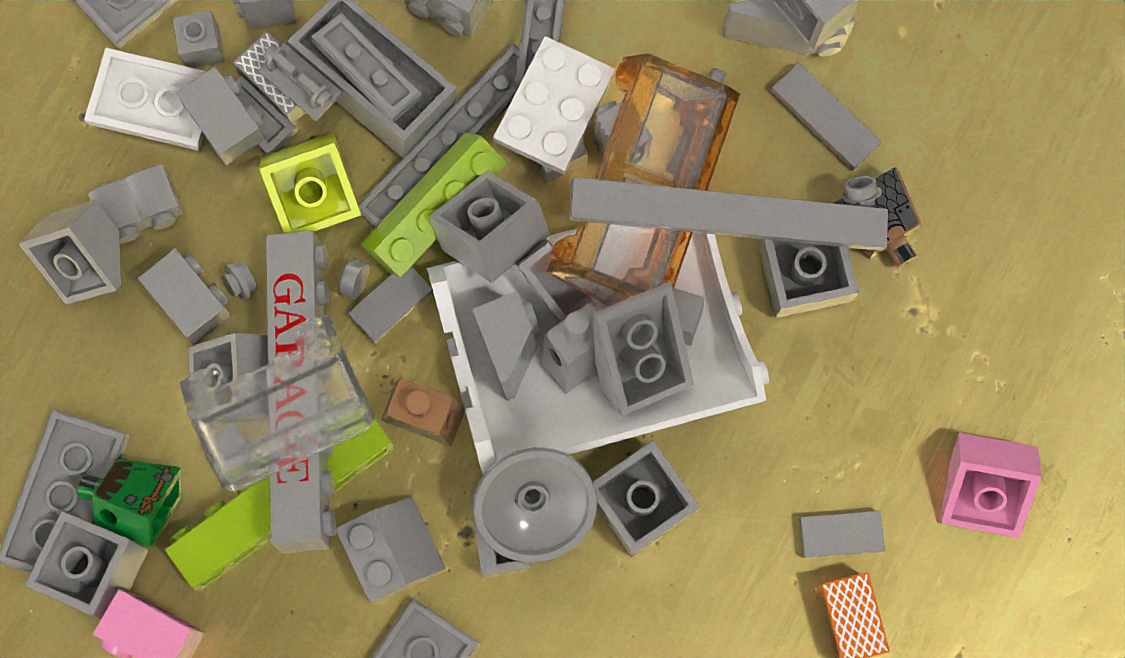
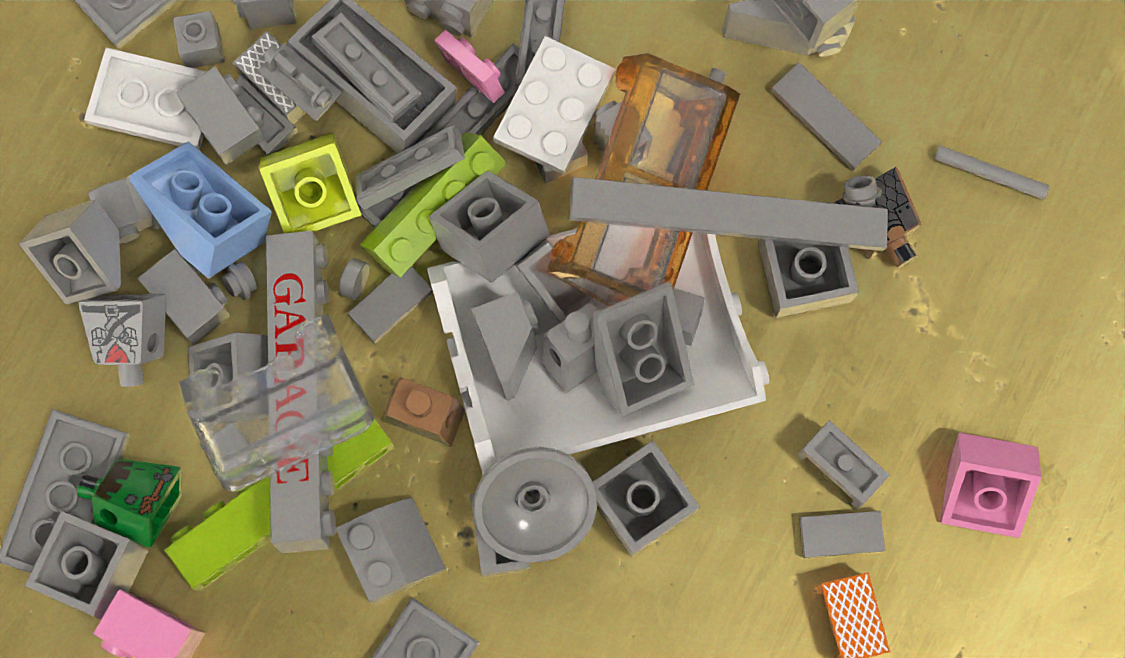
none -> light grey torso [79,294,166,387]
none -> light blue slope [129,141,272,279]
none -> light grey tile [355,125,465,210]
none -> bright pink plate [435,30,505,103]
none -> light grey panel [797,420,890,509]
none -> light grey bar [934,145,1050,200]

